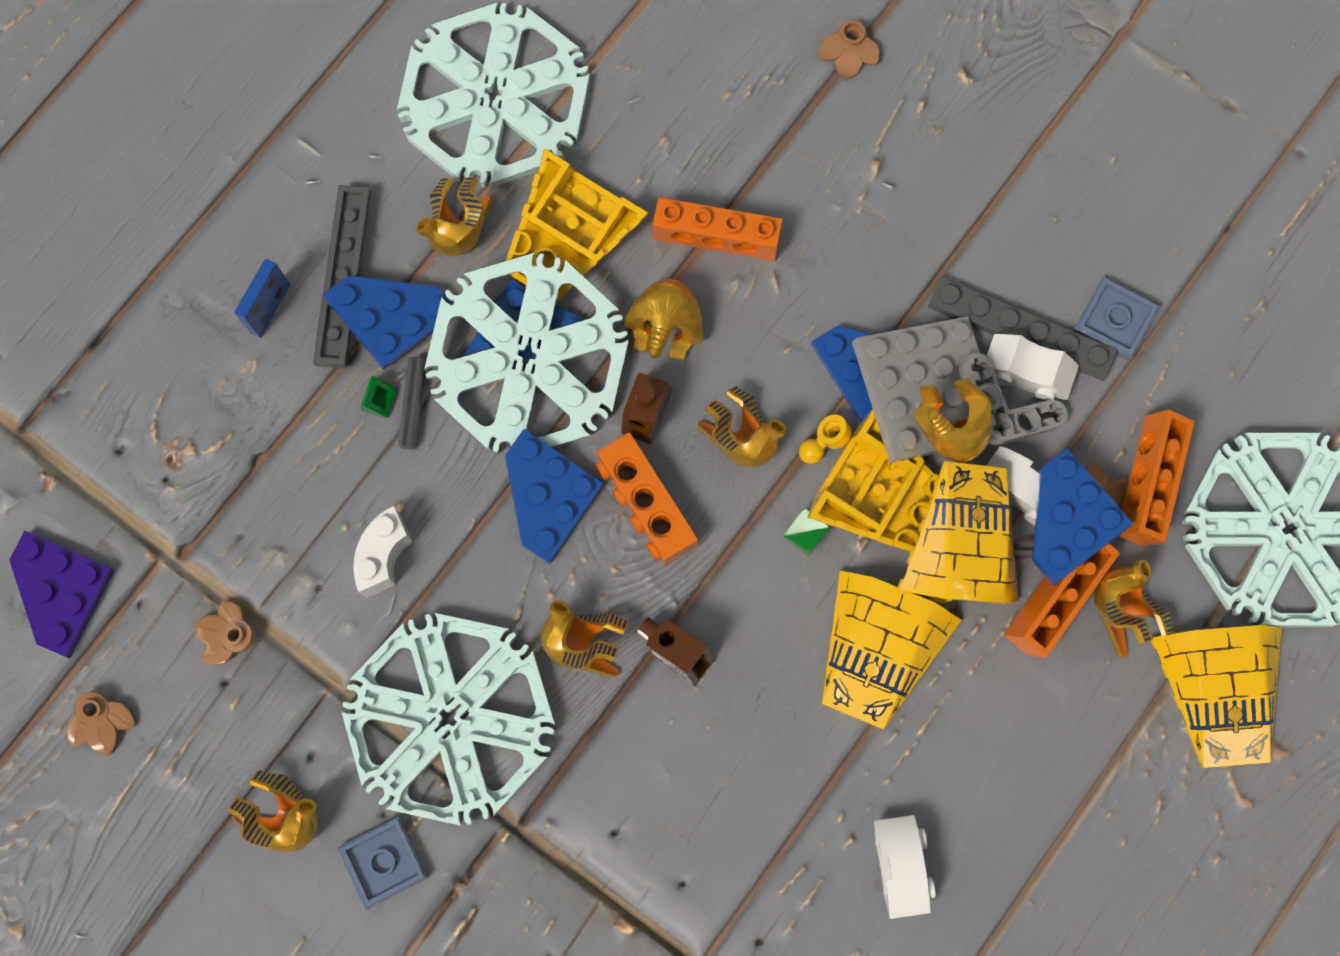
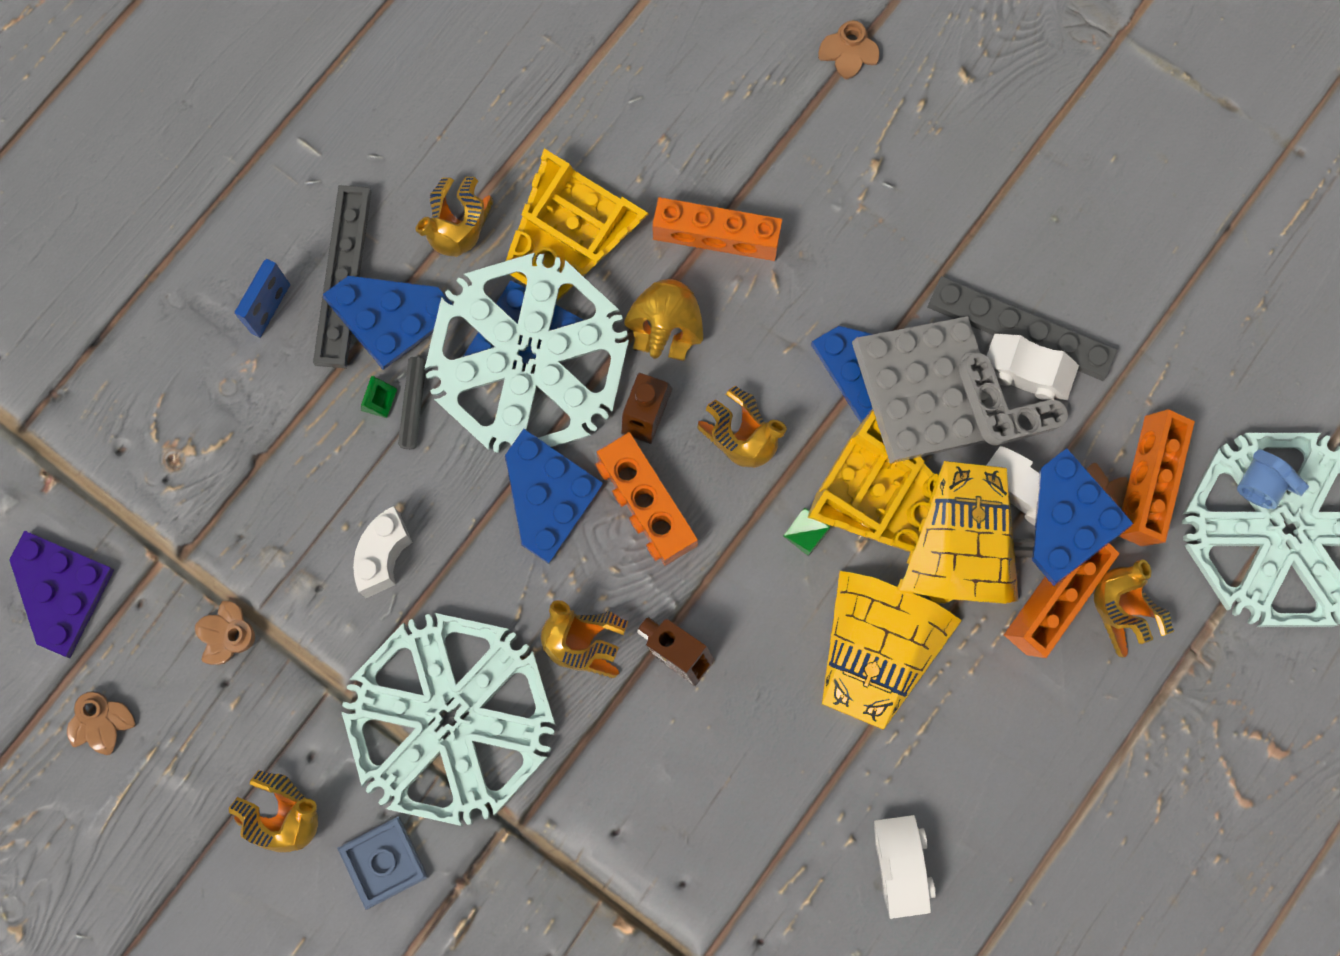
light aqua plate [397,2,590,188] -> none
yellow plate [798,414,852,464] -> none
pearl gold piece [914,378,992,463] -> none
sand blue tile [1073,276,1160,361] -> none
yellow wedge [1151,625,1282,768] -> none
none -> medium blue piece [1237,449,1309,509]

